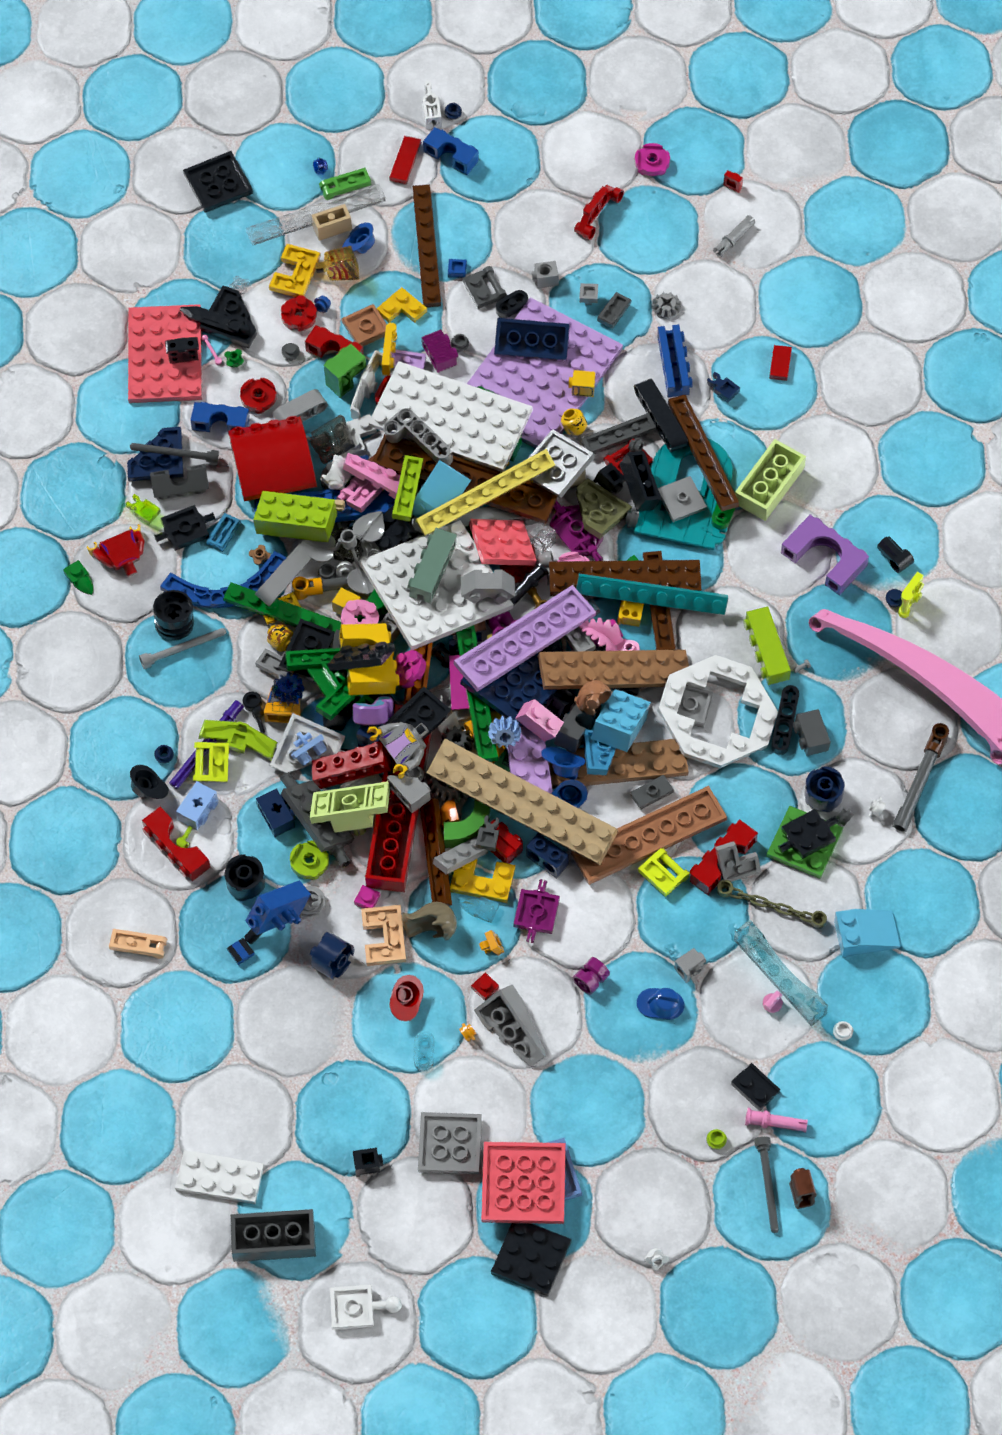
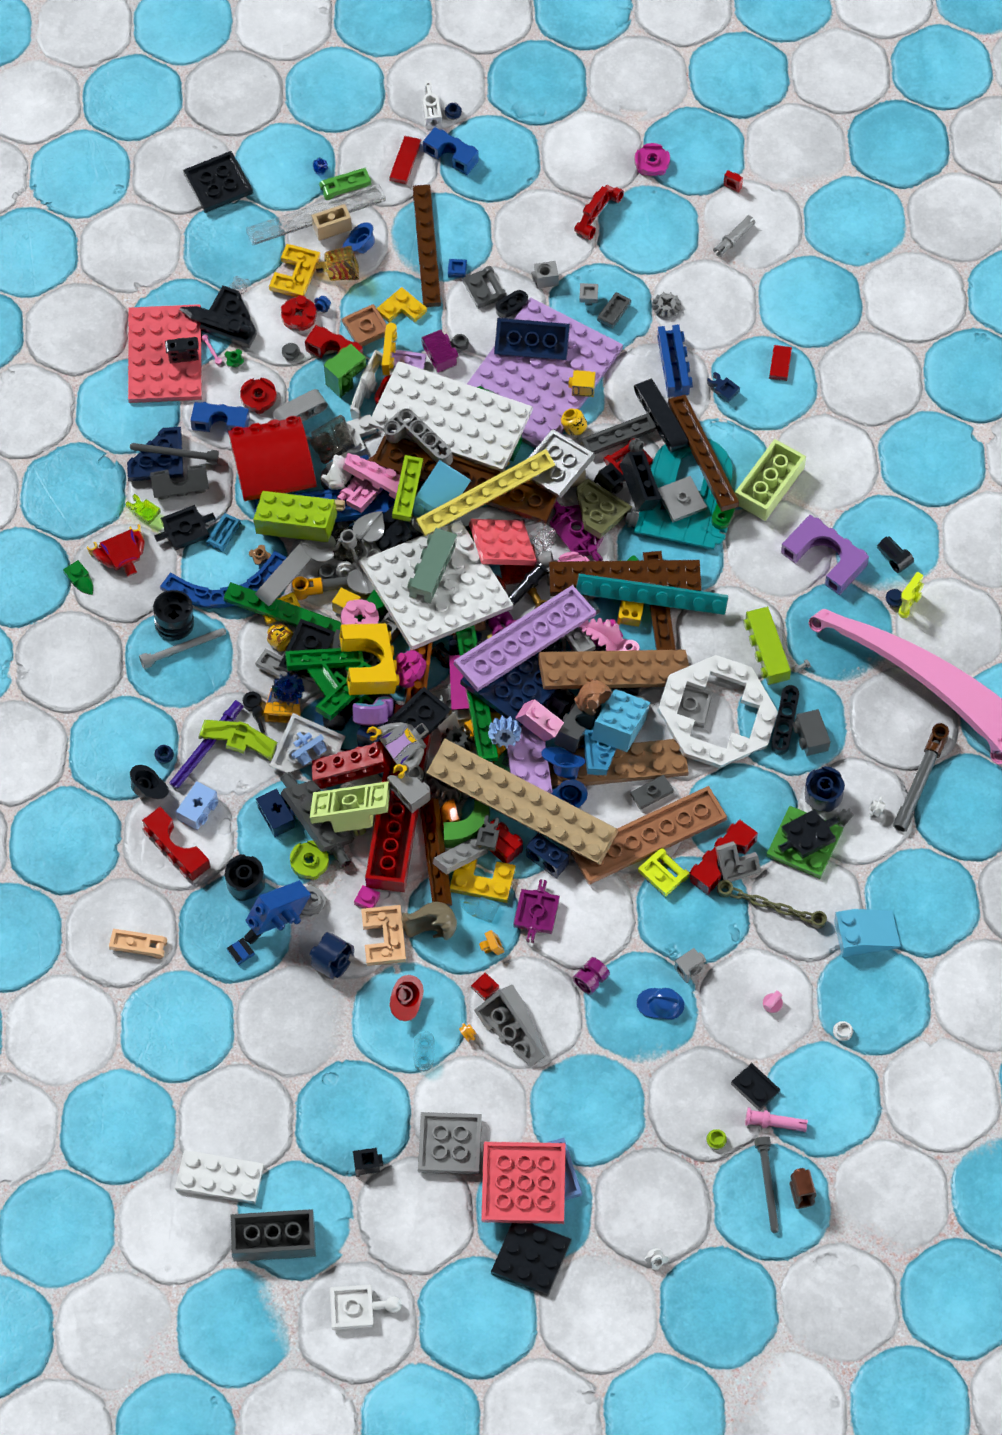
lime hand [176,826,193,848] -> none
neon yellow plate [193,742,229,782] -> none
black plate [328,642,395,671] -> none
light grey brick [461,570,515,604] -> none
clear light blue arch [734,920,828,1026] -> none

